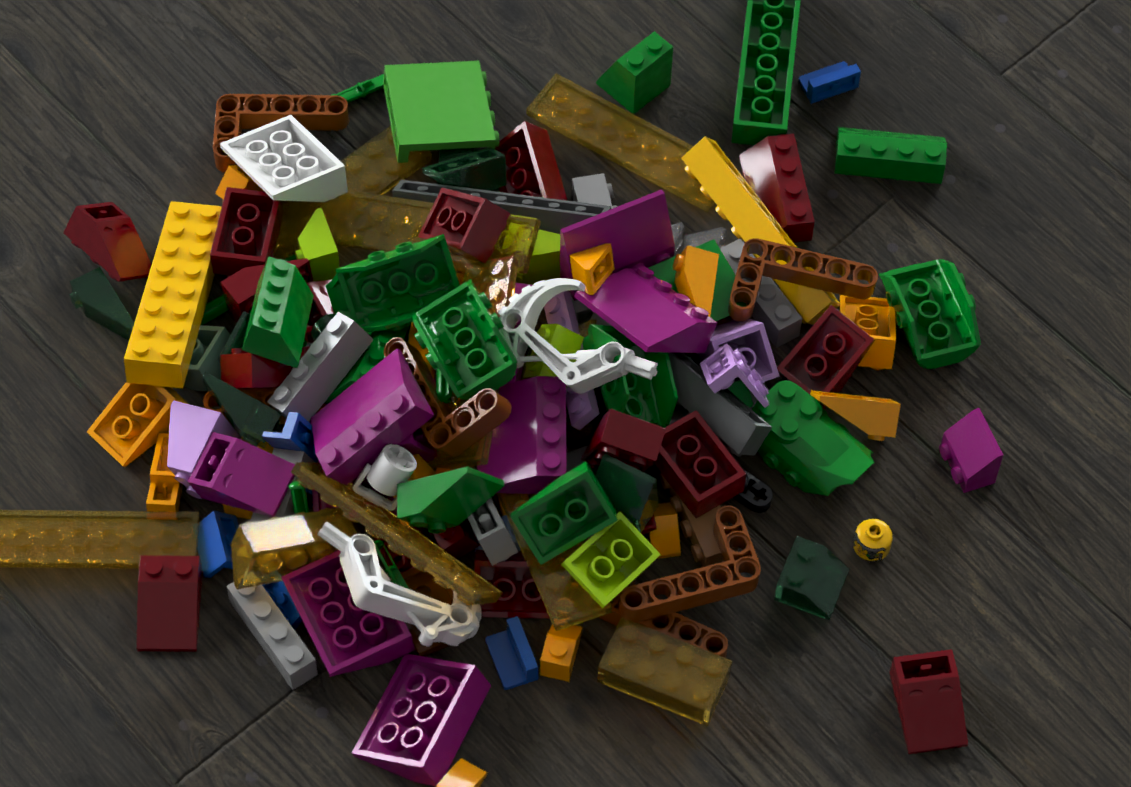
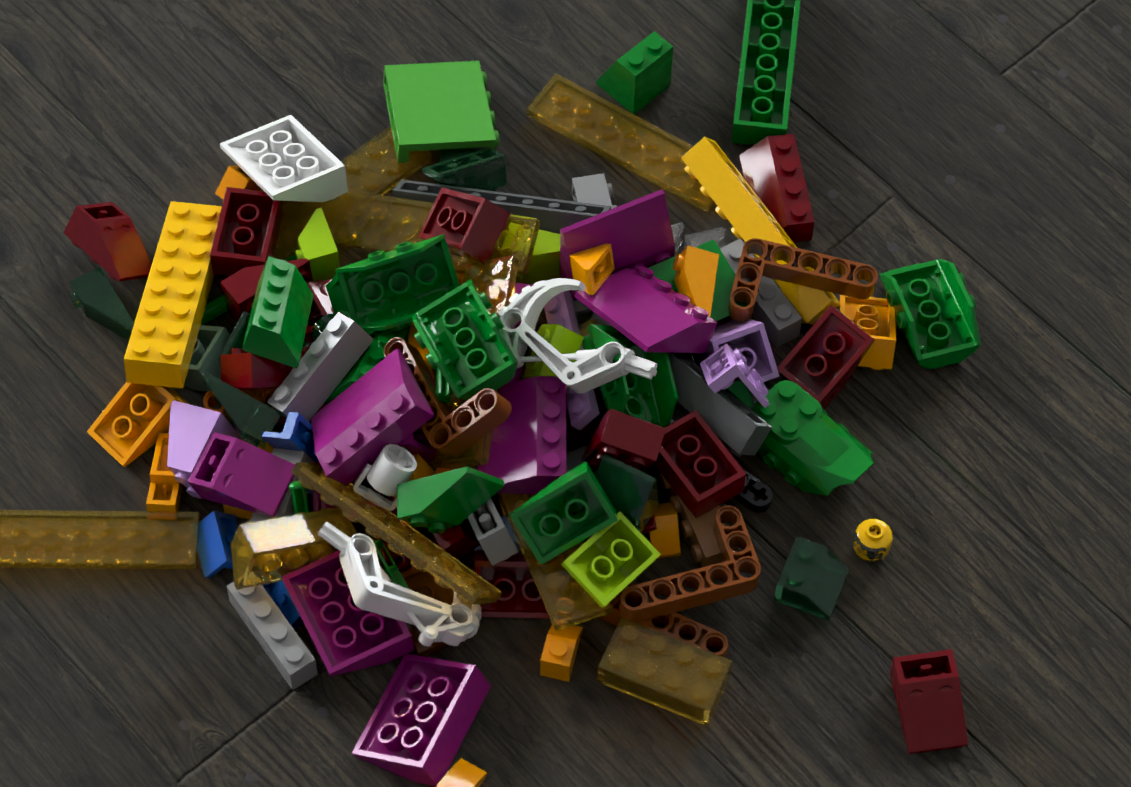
dark red slope [137,555,203,652] -> none
dark orange beam [213,94,349,172] -> none
green piece [331,74,384,103] -> none
blue panel [485,616,538,690] -> none
dark red slope [490,121,568,201] -> none
blue panel [798,61,861,103] -> none
light orange slope [810,390,901,441] -> none
green slope [834,127,947,184] -> none
magenta slope [939,408,1003,493] -> none

